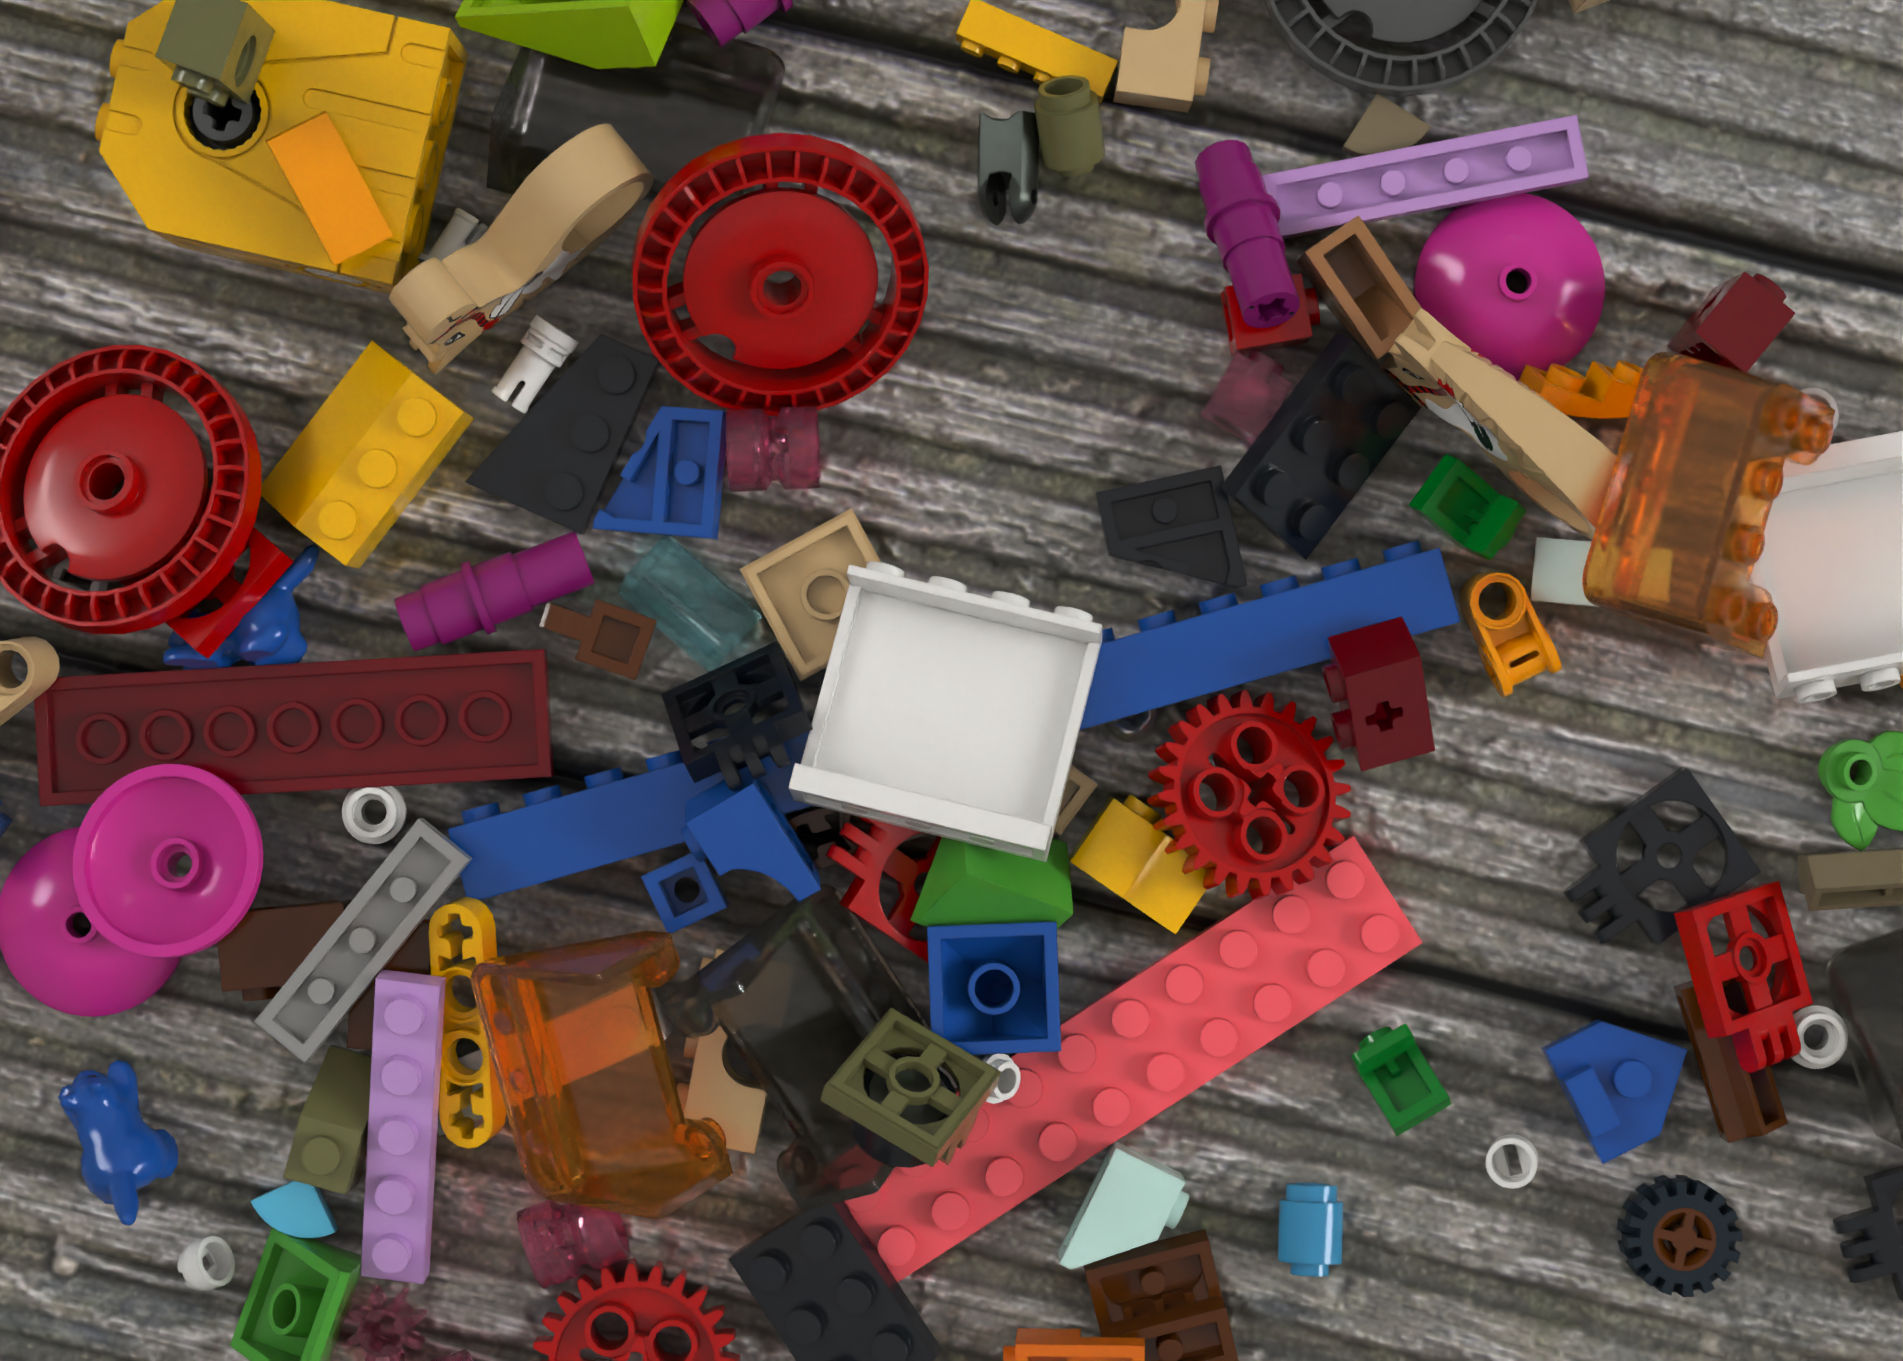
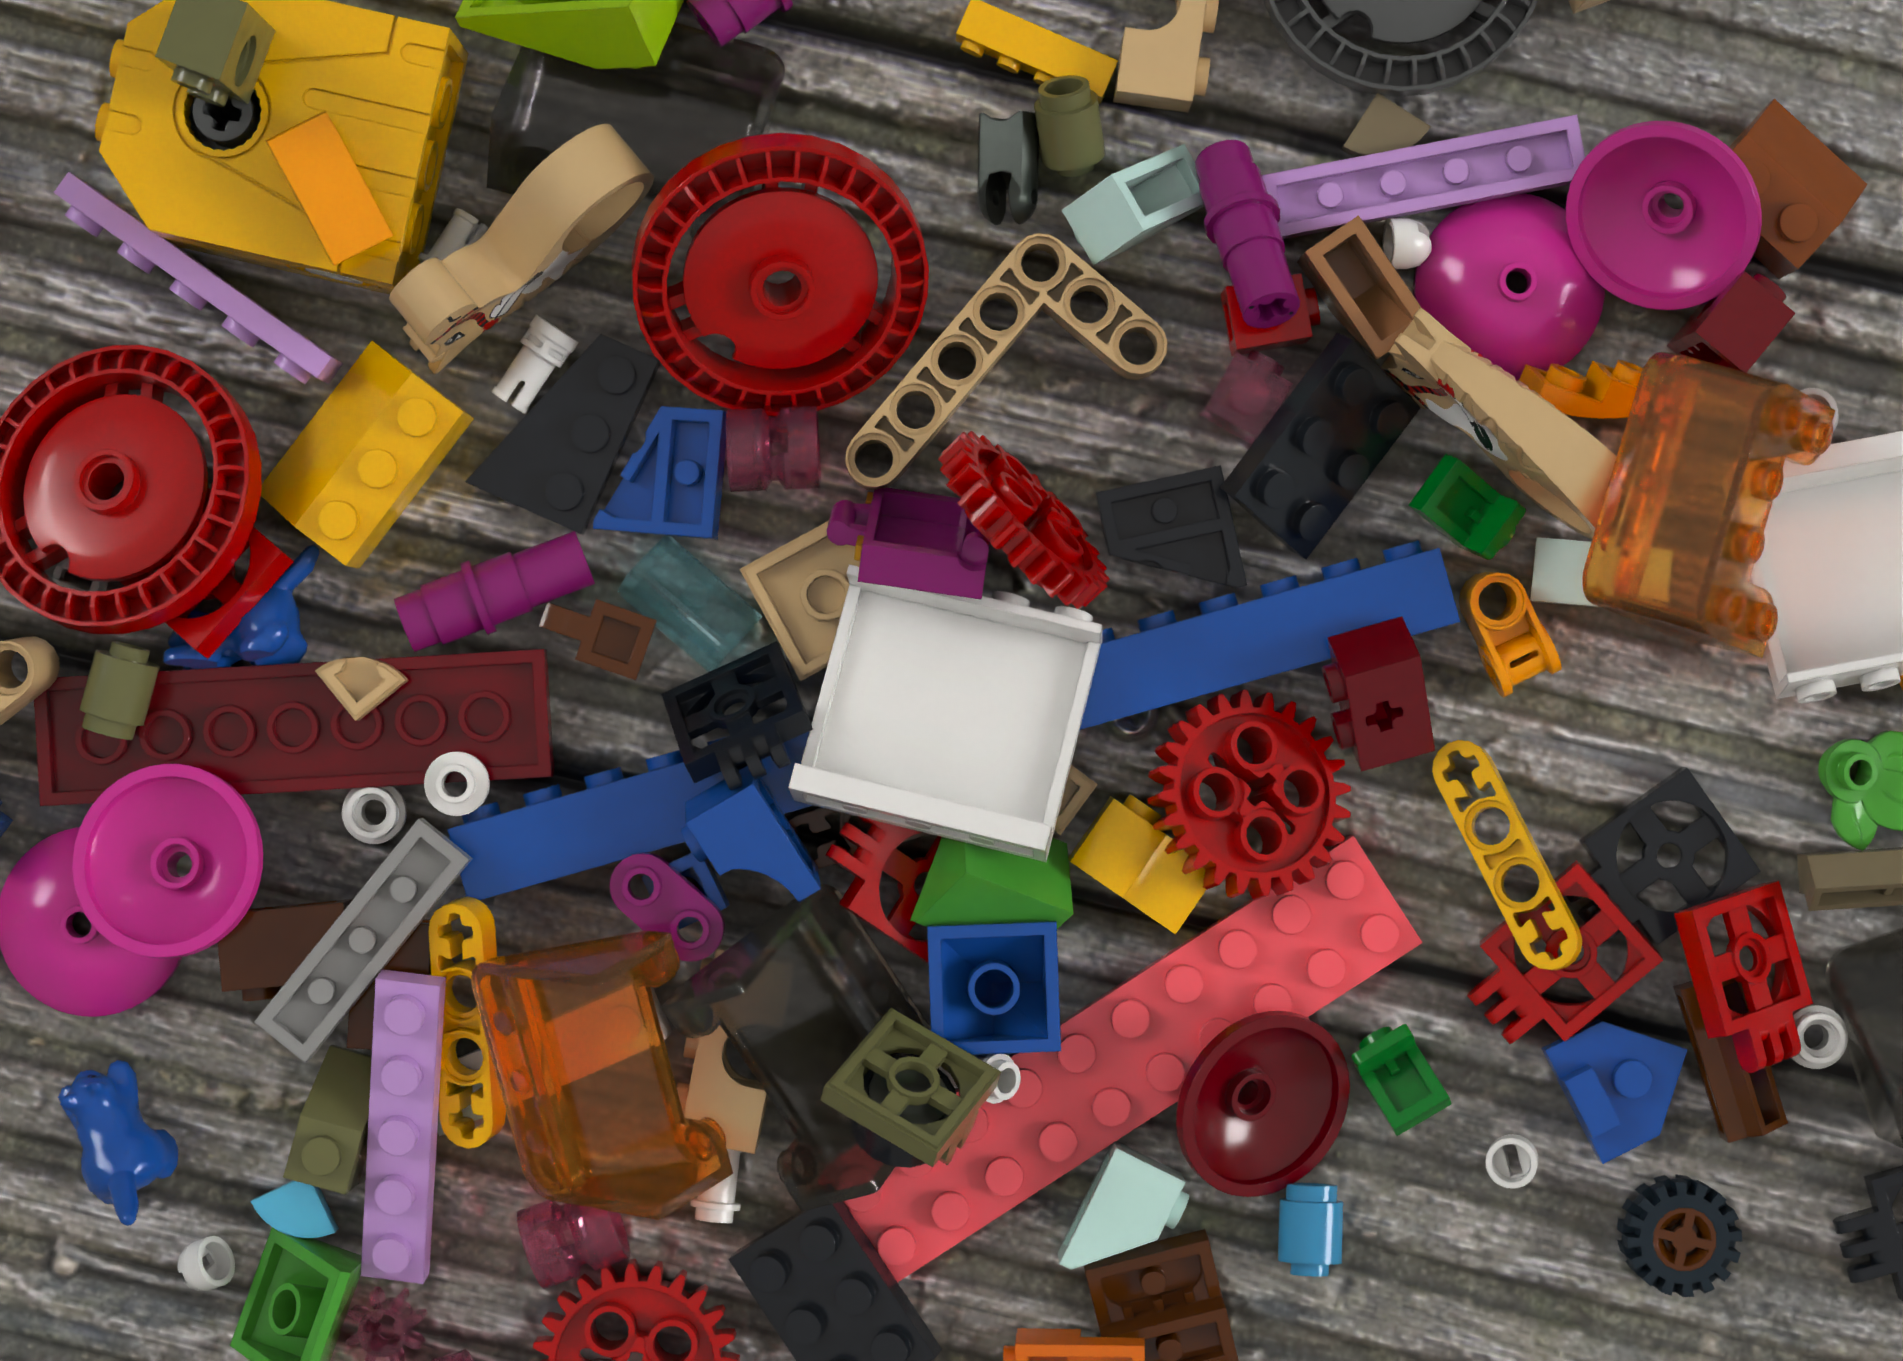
none -> lavender plate [54,172,343,384]
none -> olive brick [79,641,160,740]
none -> tan tile [315,657,409,721]
none -> white plate [424,751,490,816]
none -> magenta plate [610,852,725,962]
none -> white pin [690,1144,742,1223]
none -> magenta piece [827,487,990,600]
none -> tan beam [845,233,1168,491]
none -> red gear [938,431,1110,609]
none -> light aqua slope [1062,144,1204,266]
none -> dark red dish [1176,1011,1350,1197]
none -> white hinge [1382,218,1432,269]
none -> yellow beam [1432,740,1582,971]
none -> red piece [1467,860,1663,1044]
none -> dark pink dish [1566,121,1762,310]
none -> dark orange slope [1729,99,1868,279]

